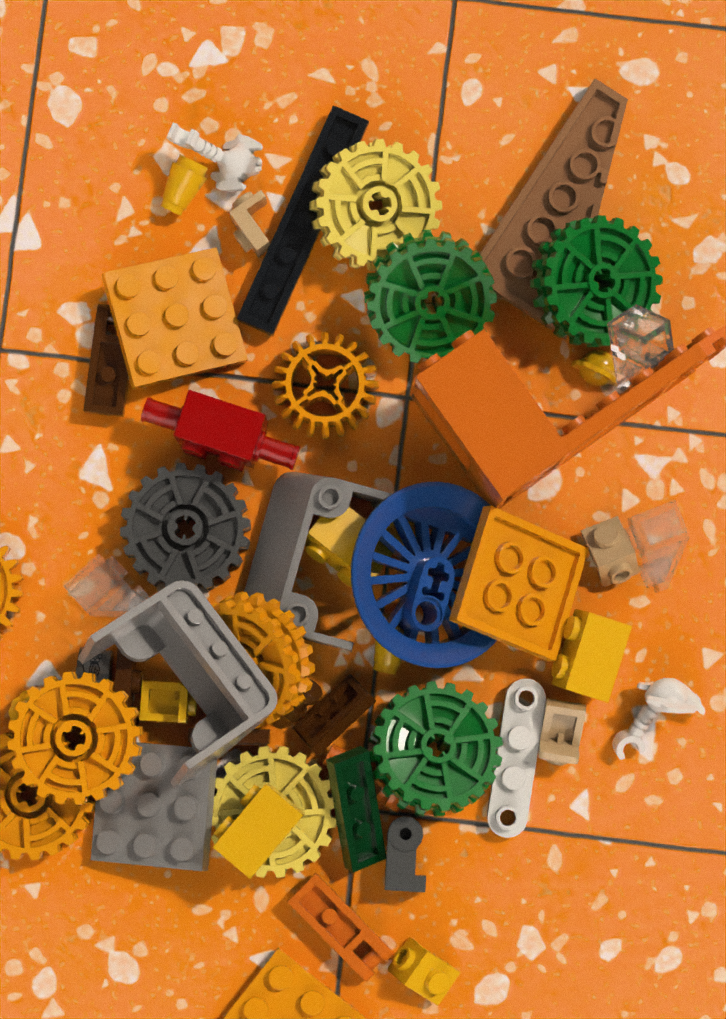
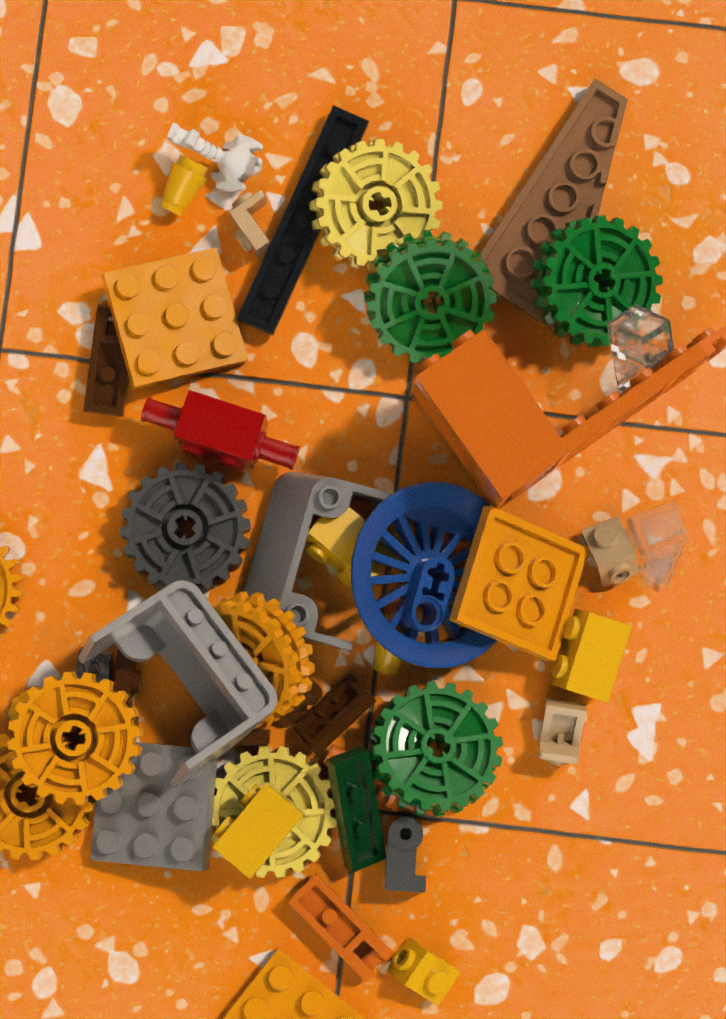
clear slope [63,554,150,618] -> none
yellow bracket [139,680,197,724] -> none
light orange gear [272,332,379,439] -> none
white plate [487,678,546,838] -> none
yellow piece [571,349,619,387] -> none
white piece [612,678,705,760] -> none

